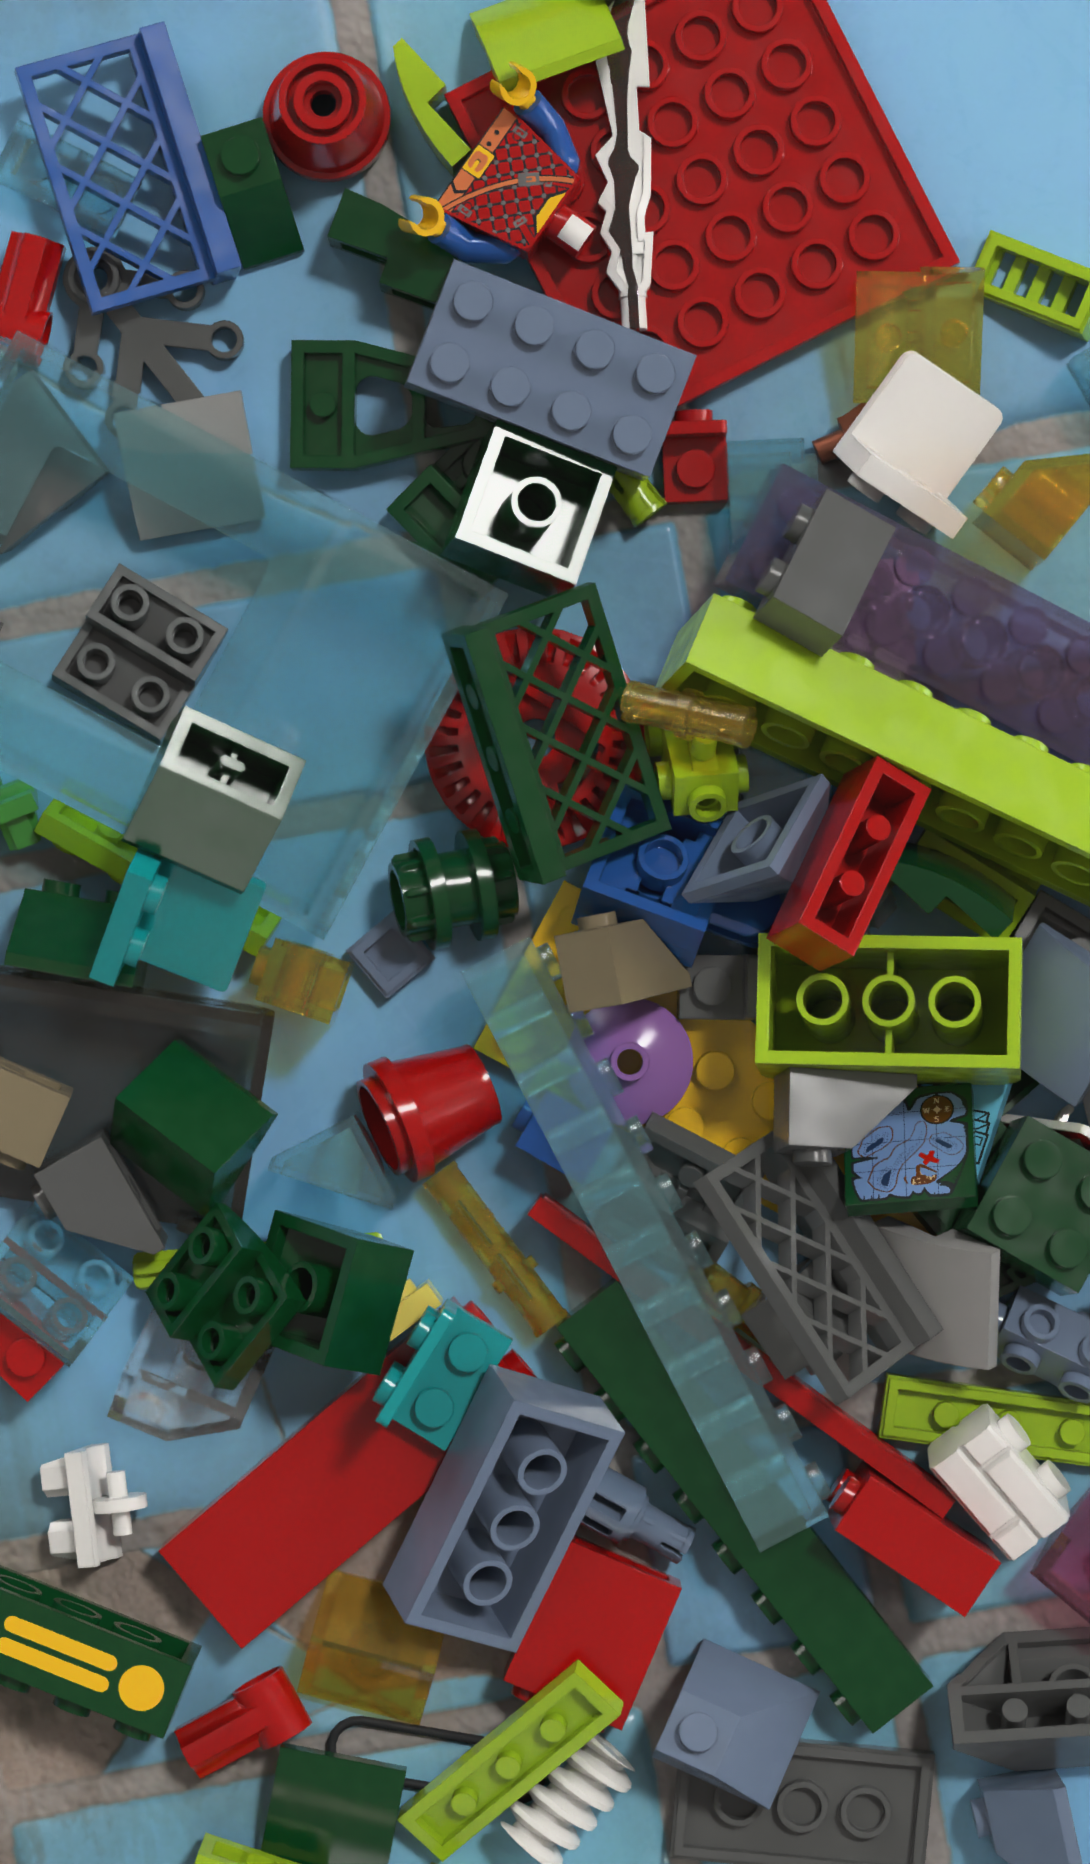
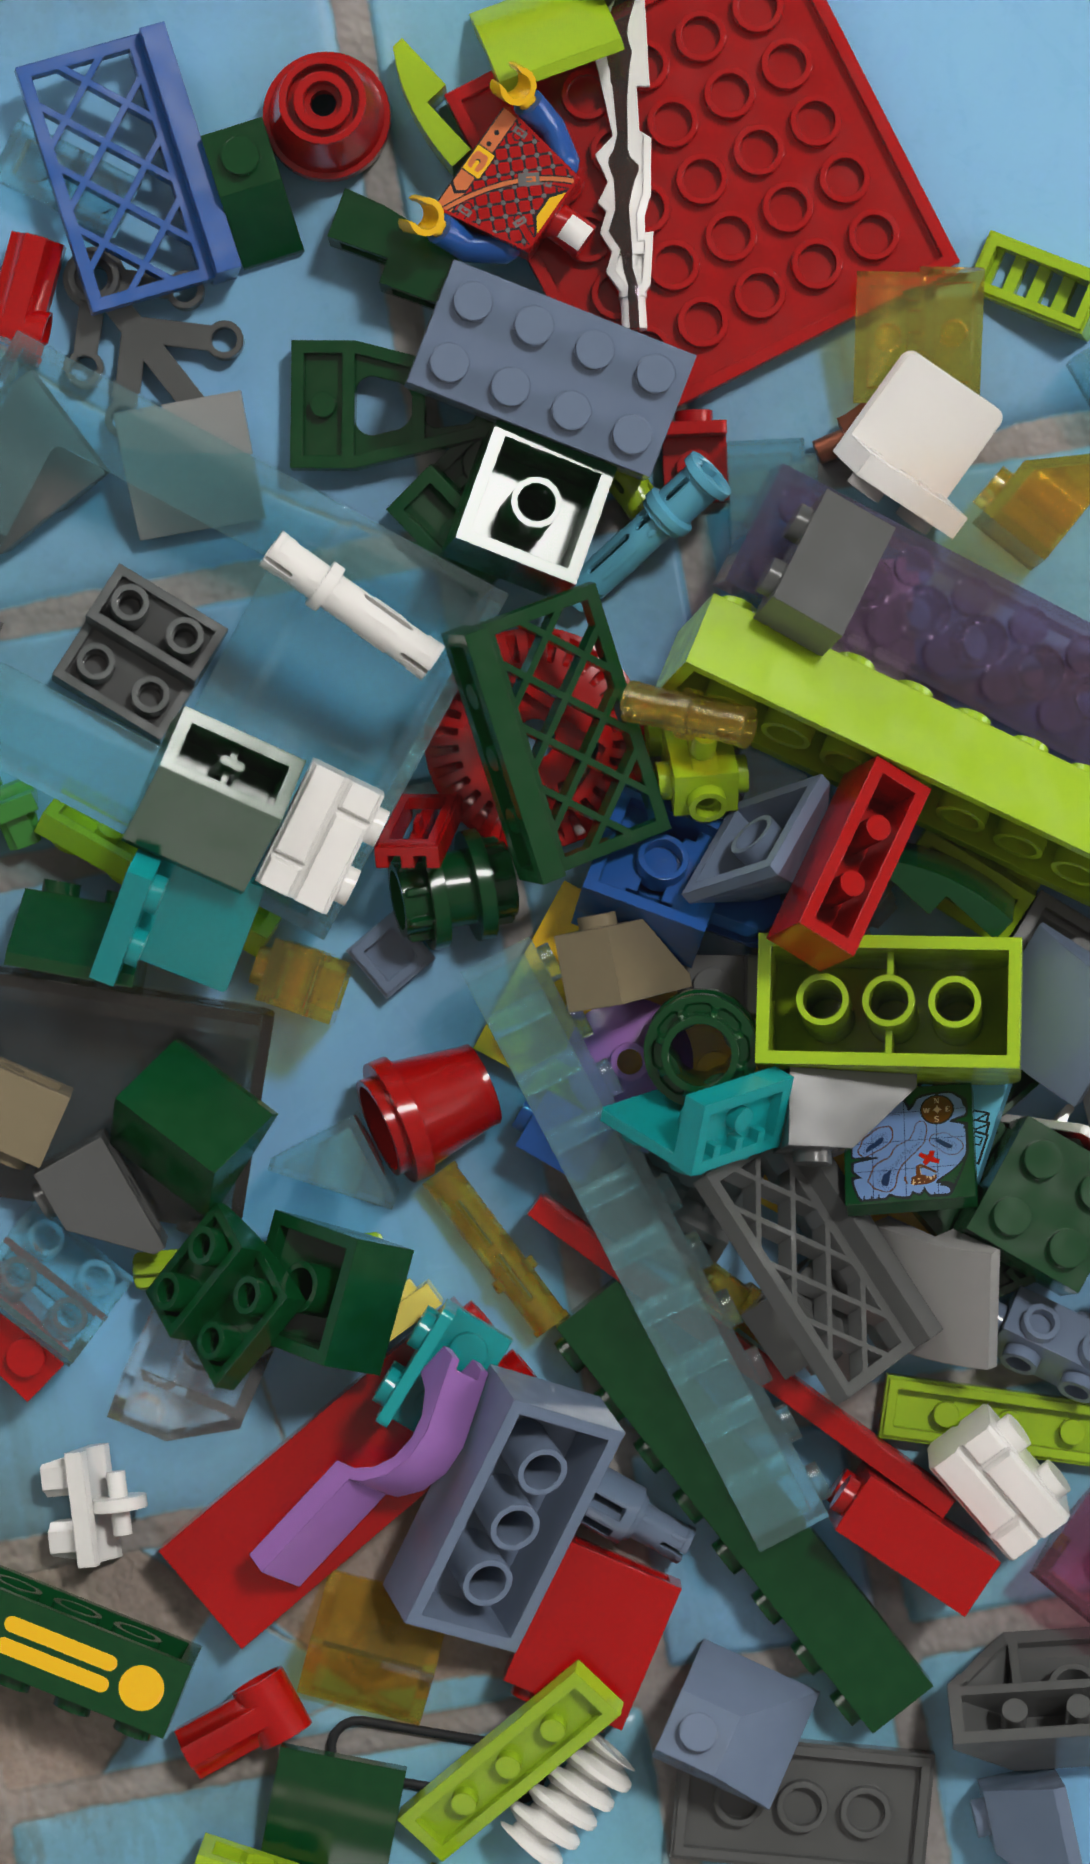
none -> medium lavender piece [249,1346,488,1587]
none -> white brick [255,757,390,915]
none -> white pin [259,531,445,680]
none -> red tile [374,794,463,868]
none -> medium azure pin [573,451,732,612]
none -> teal bracket [600,1066,794,1176]
none -> dark green piece [644,988,757,1106]

